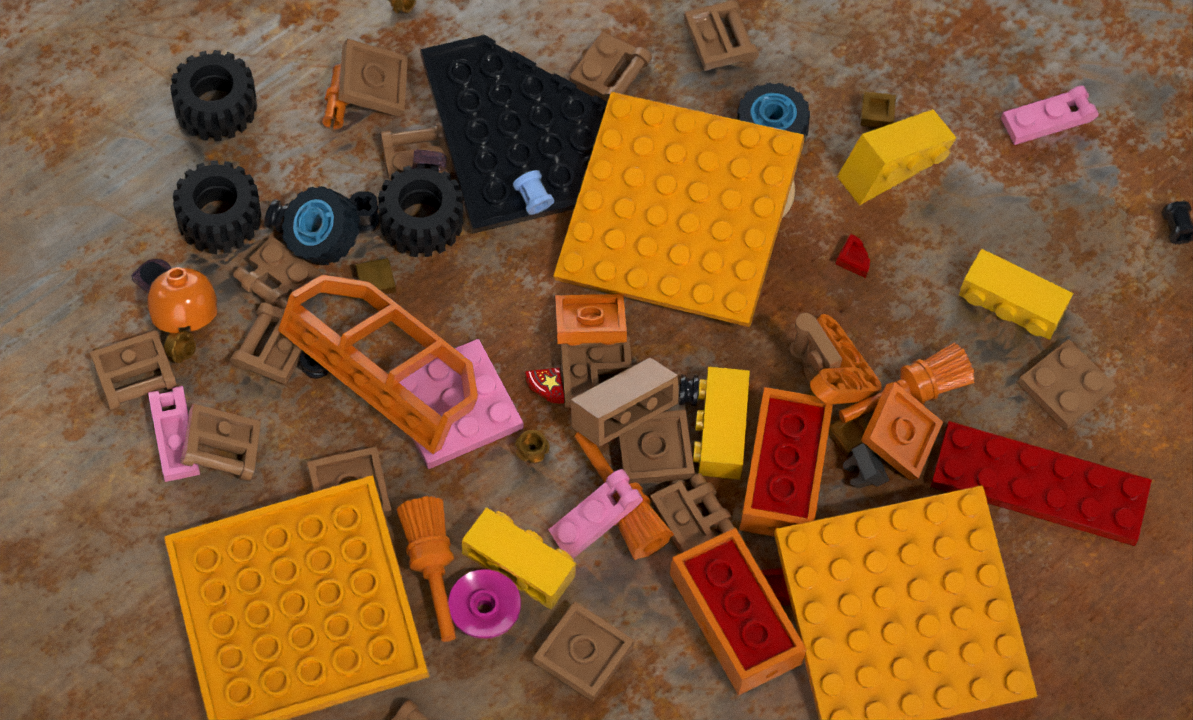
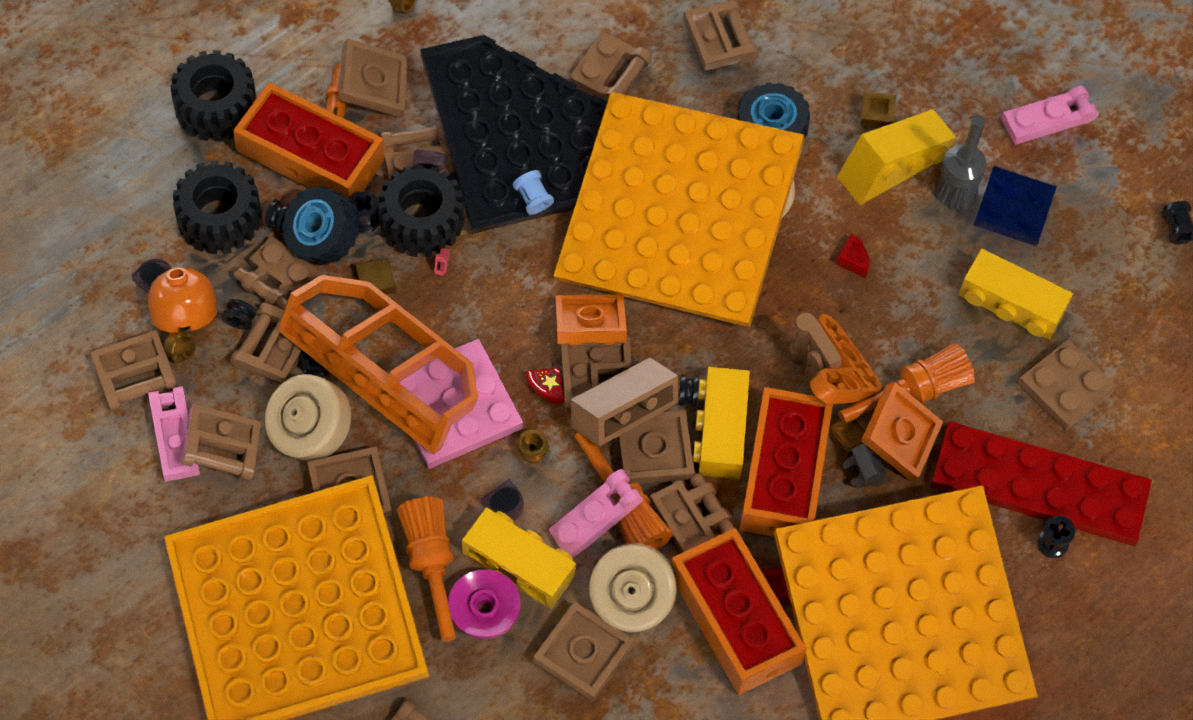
none -> black bush [221,299,256,330]
none -> brick [233,82,385,199]
none -> tan wheel [265,374,351,461]
none -> coral piece [434,248,450,276]
none -> tile [481,479,524,521]
none -> tan wheel [589,543,677,632]
none -> dark grey piece [934,115,986,211]
none -> clear blue plate [973,166,1057,246]
none -> black bush [1037,515,1076,558]

